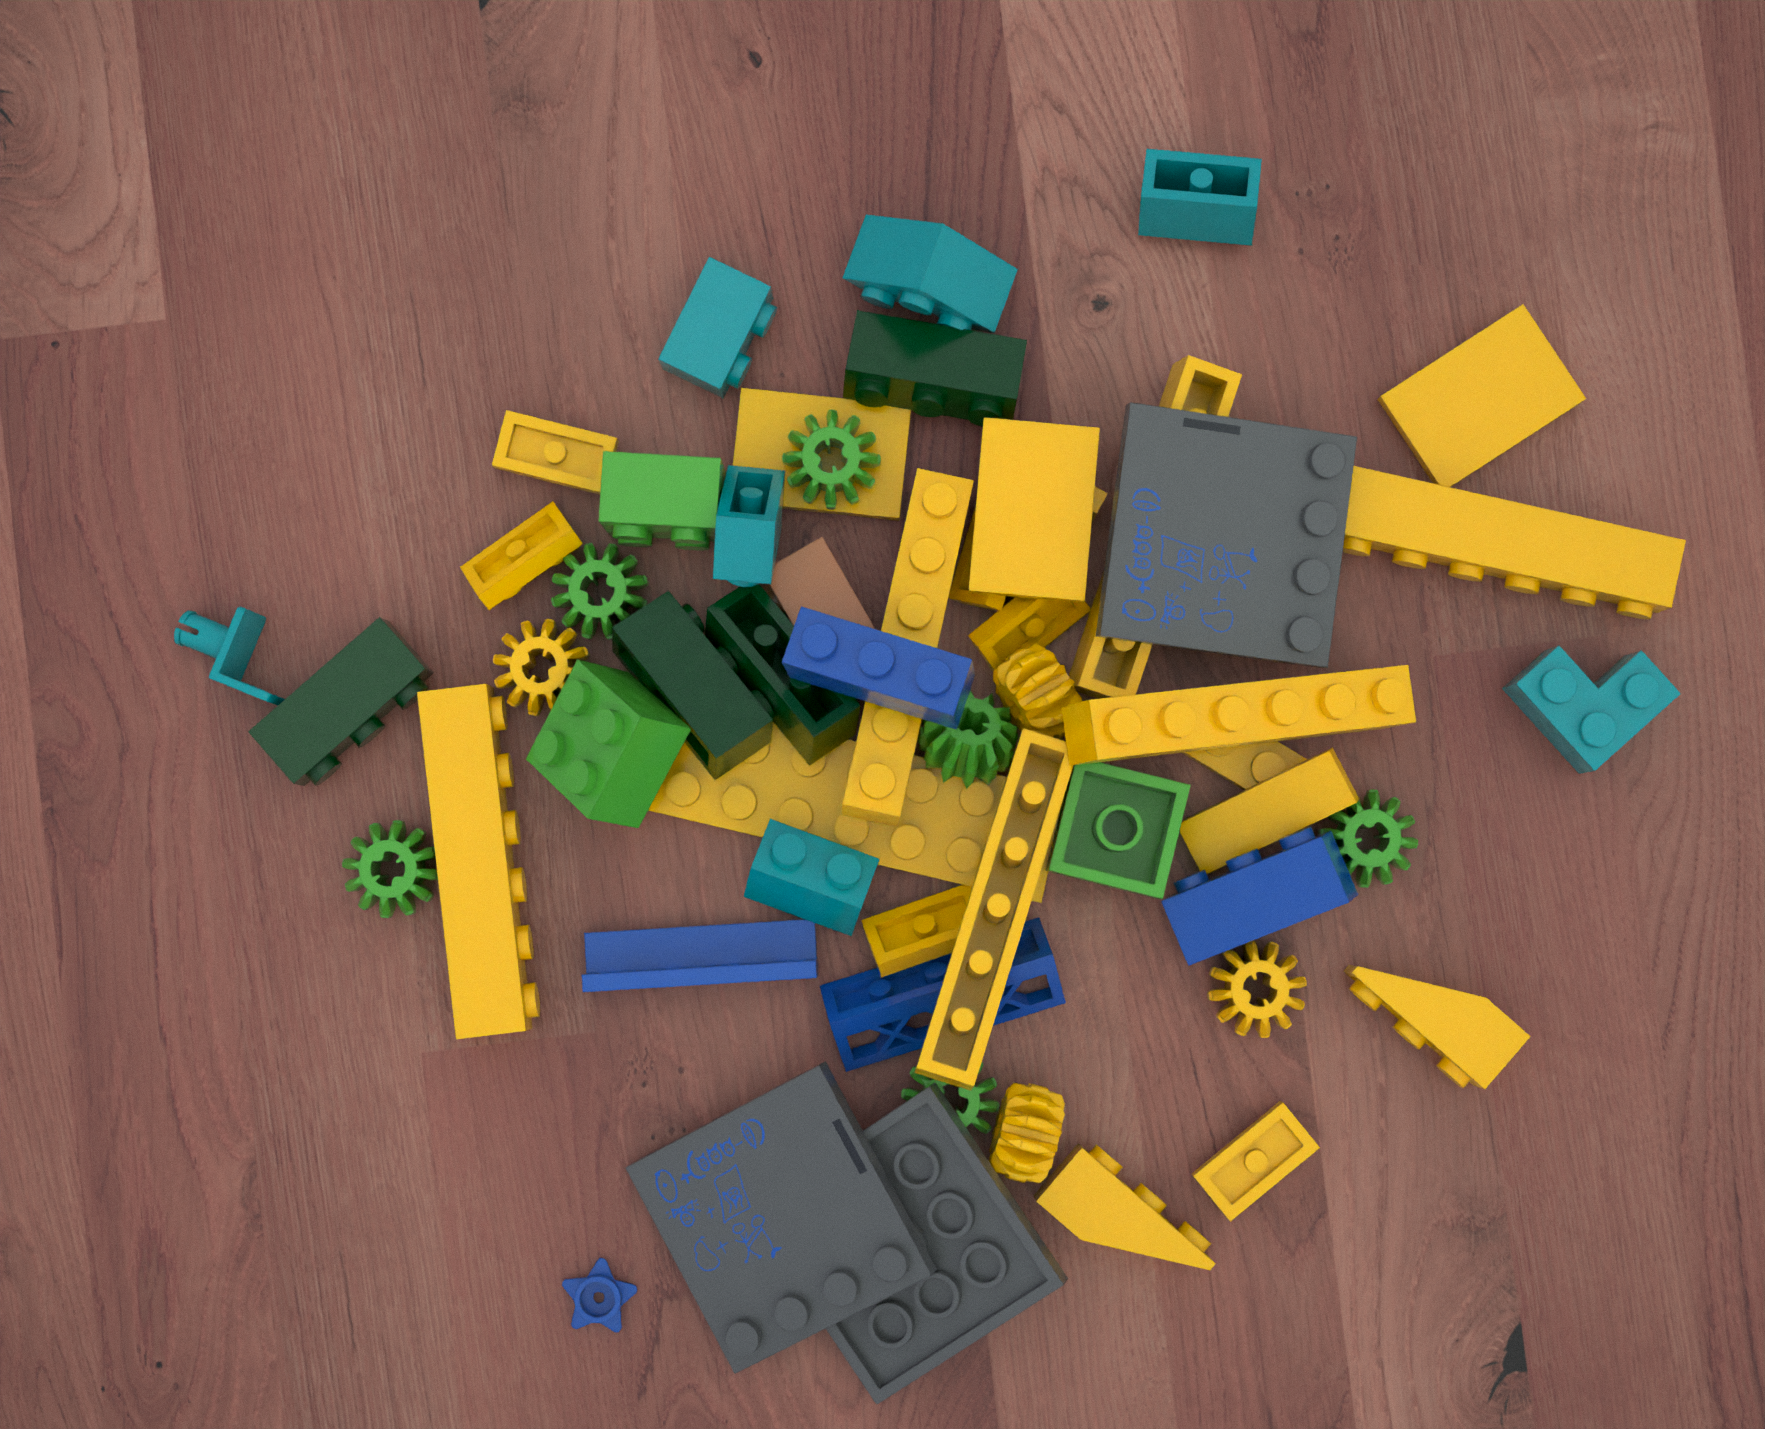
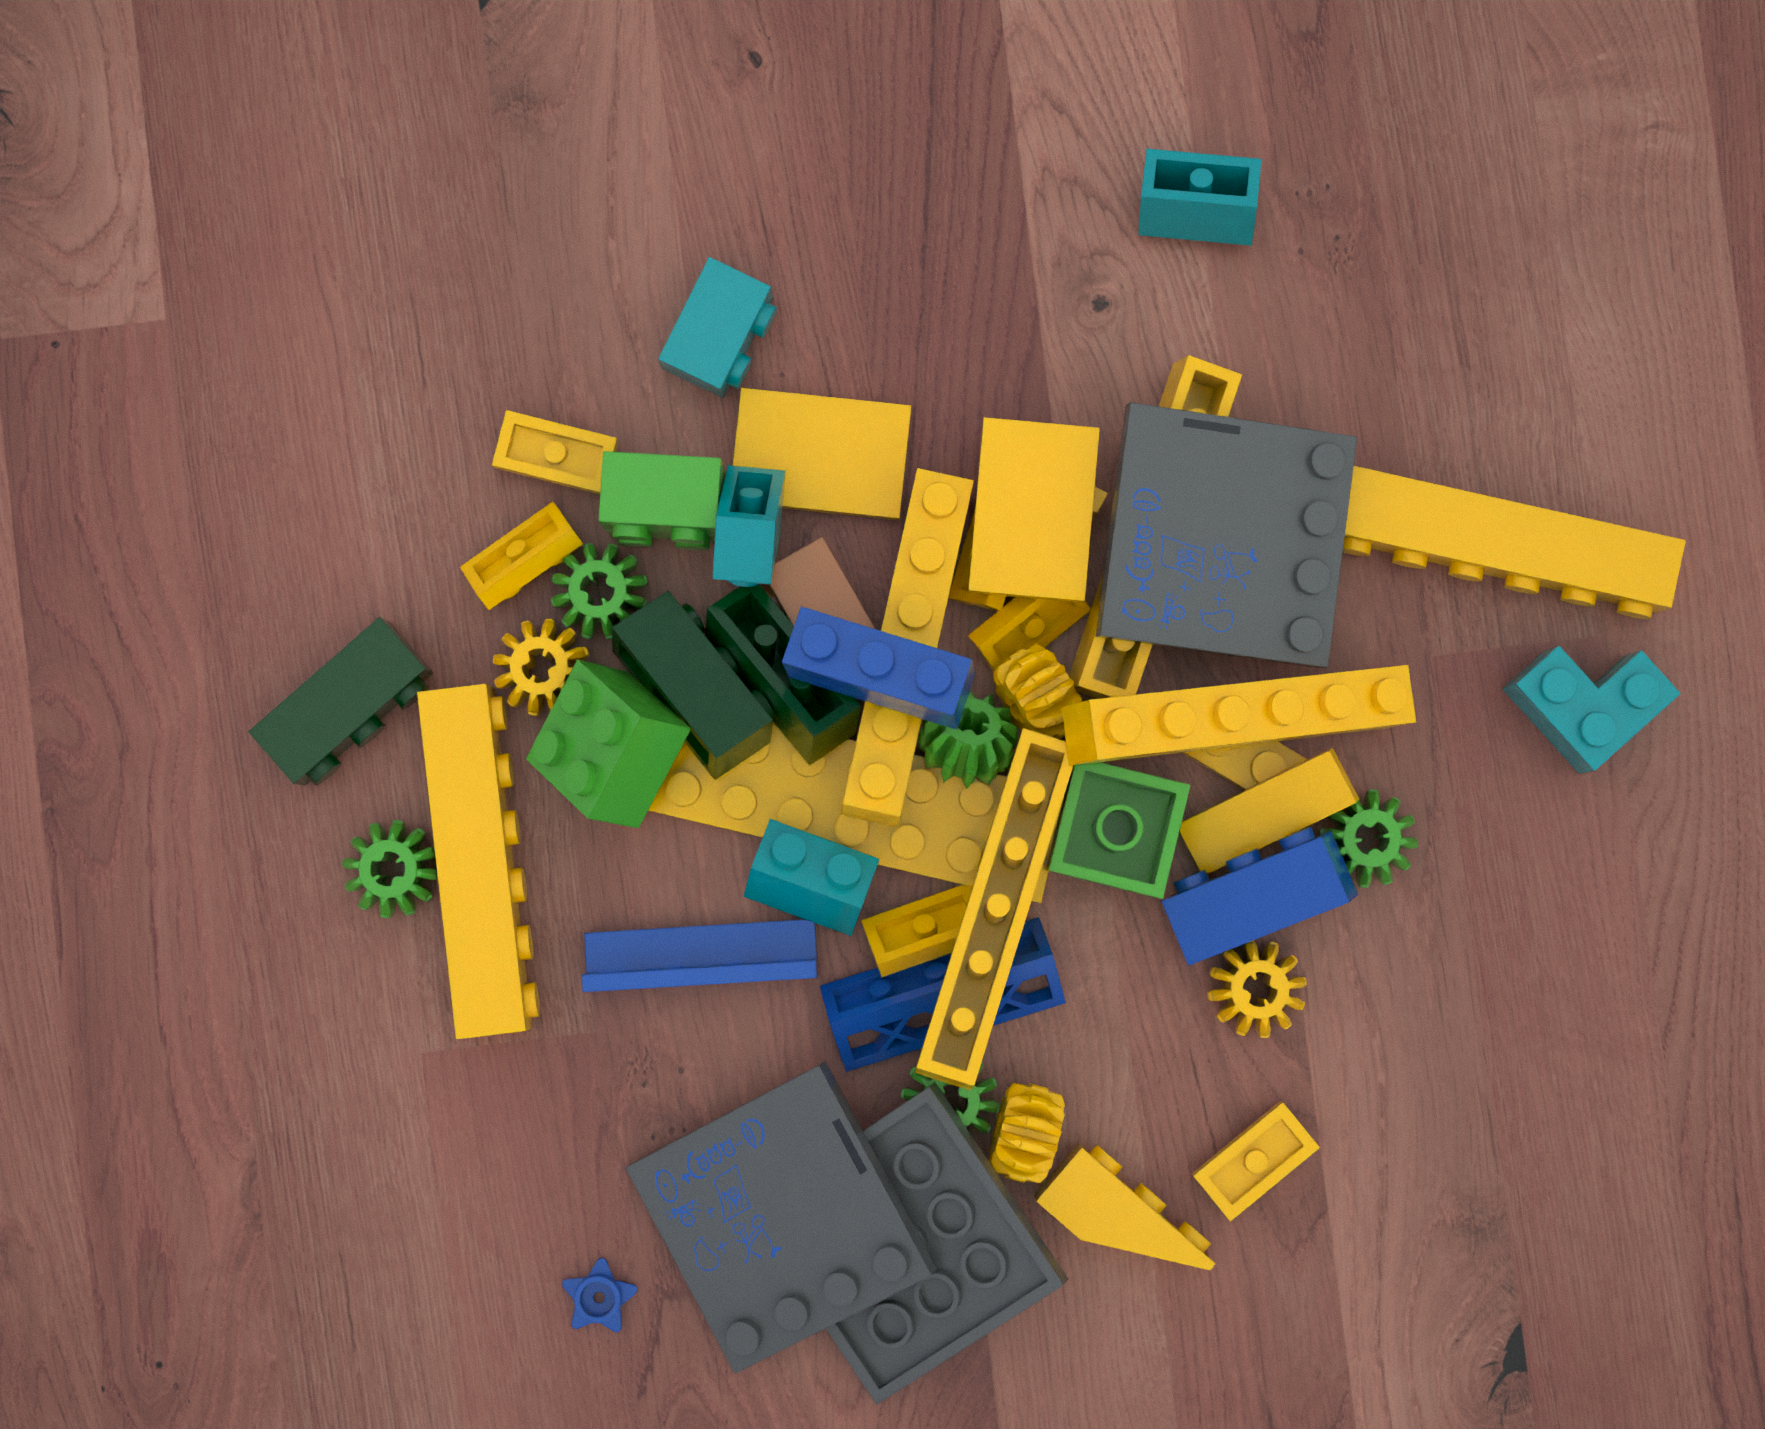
teal bracket [174,606,285,705] -> none
bright green gear [782,410,881,510] -> none
teal brick [843,214,1018,333] -> none
dark green brick [843,310,1027,427] -> none
yellow slope [1343,965,1531,1089] -> none
yellow tile [1377,304,1586,487] -> none

